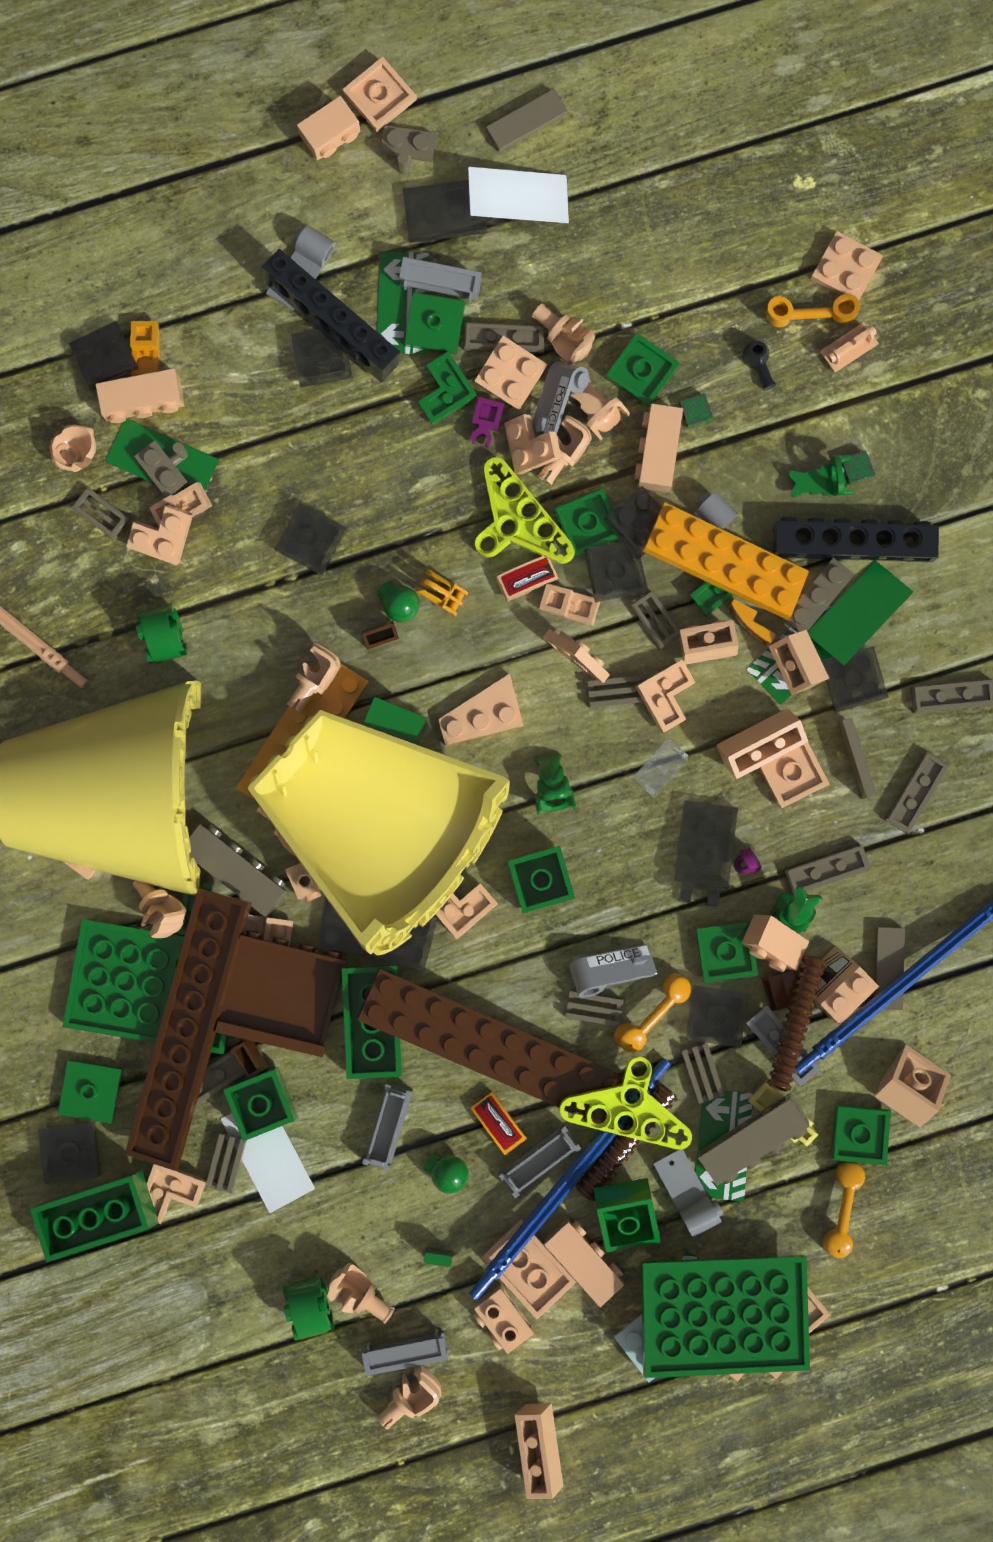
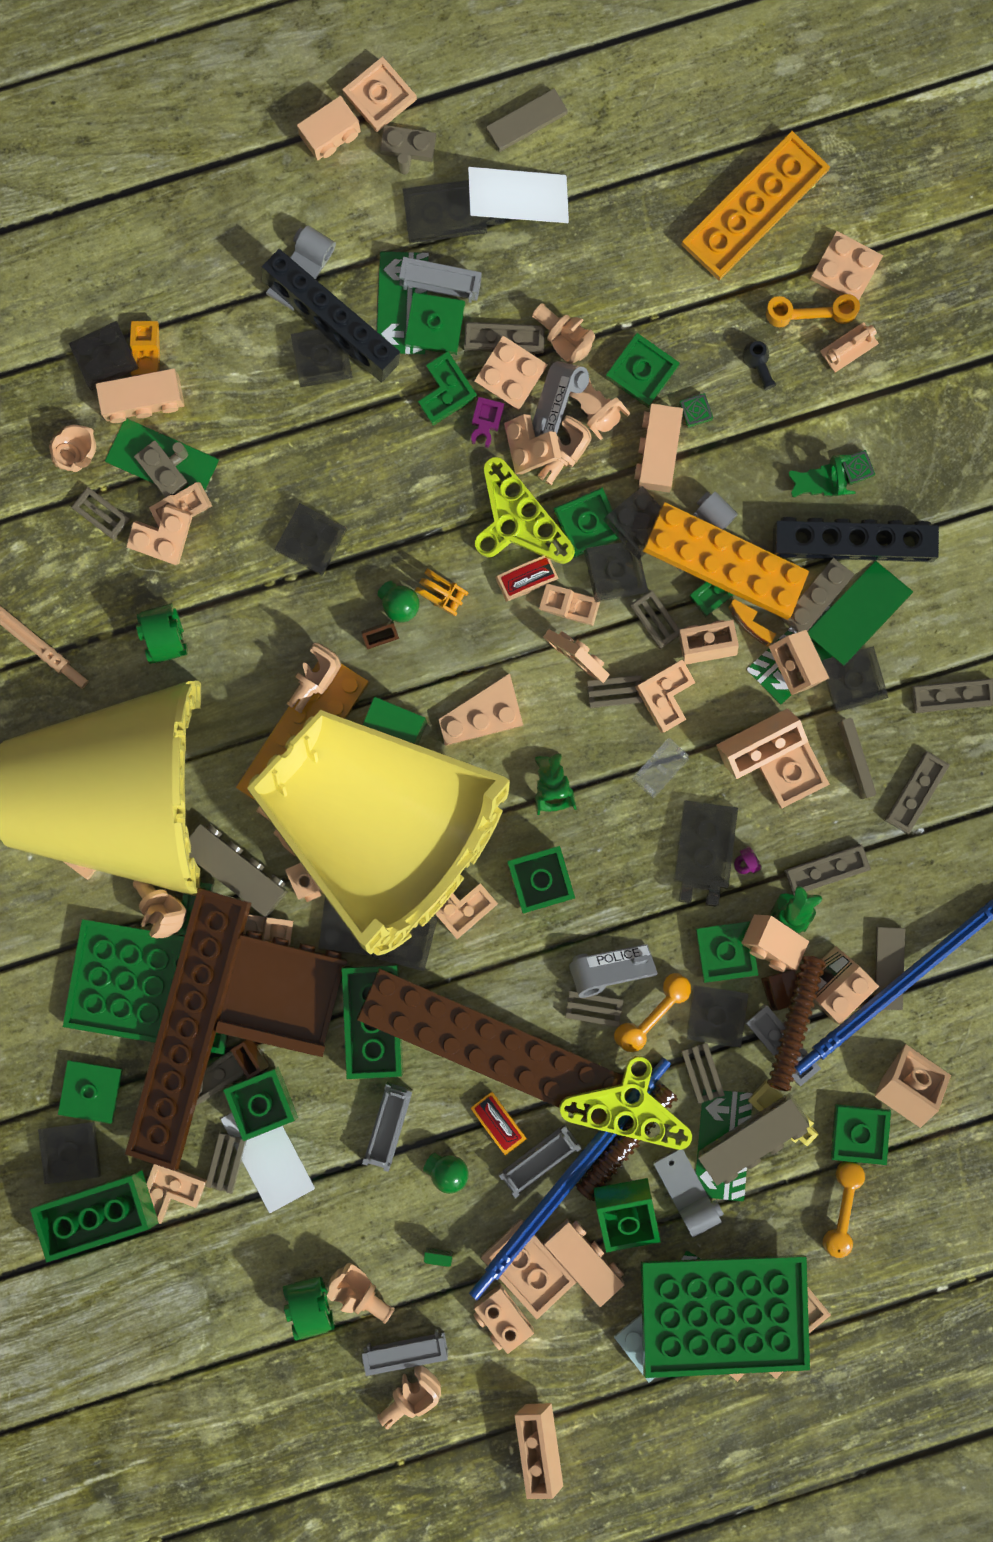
none -> light orange plate [681,131,830,281]

